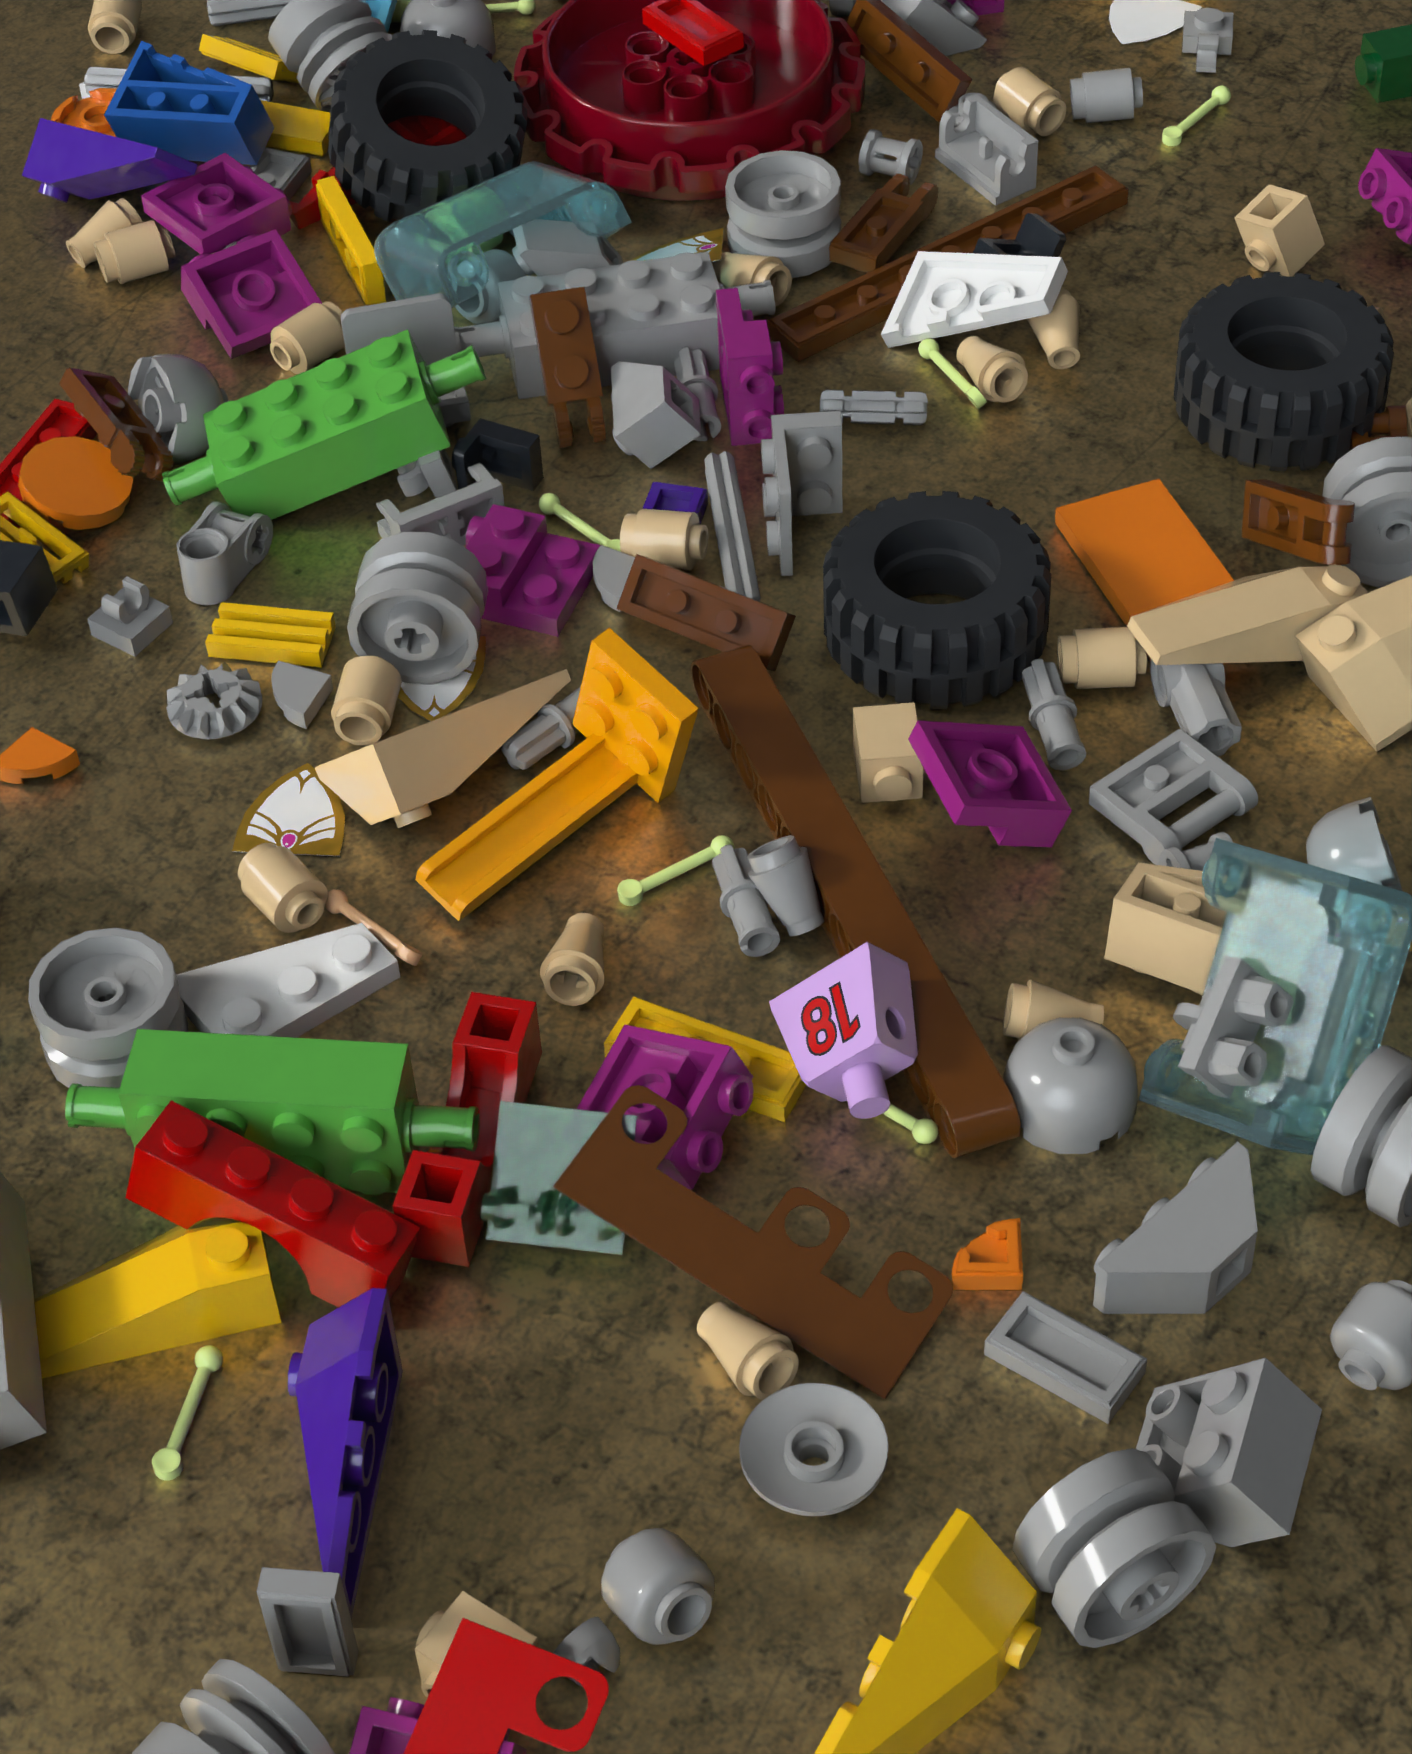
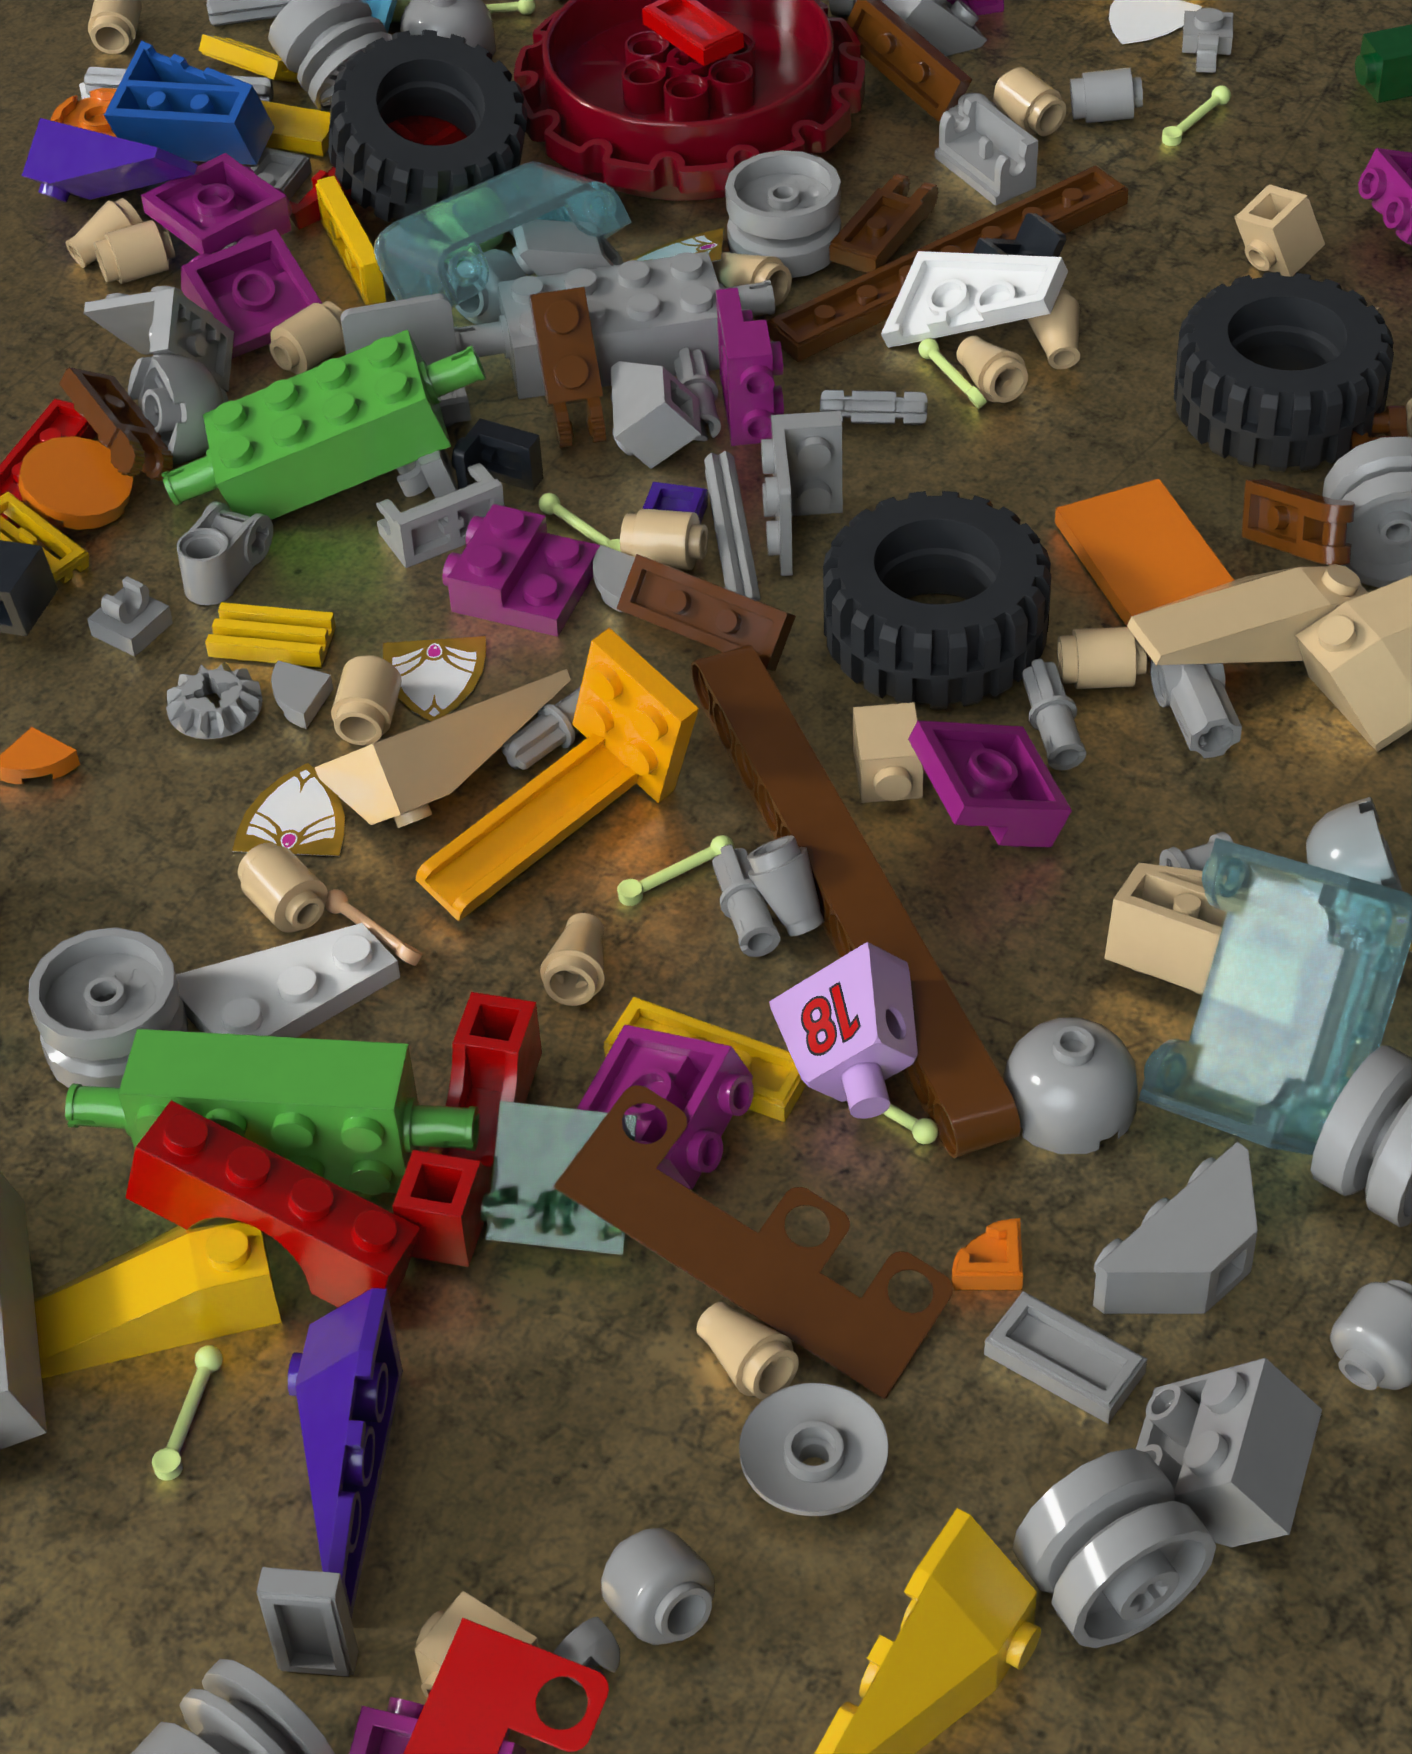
light grey wheel [347,532,488,684] -> none
light grey bush [859,129,923,185] -> none
tan cone [1003,979,1104,1041] -> none
light grey plate [1089,729,1258,865] -> none
light grey hips [1173,956,1294,1099] -> none
none -> light grey bracket [84,286,234,392]

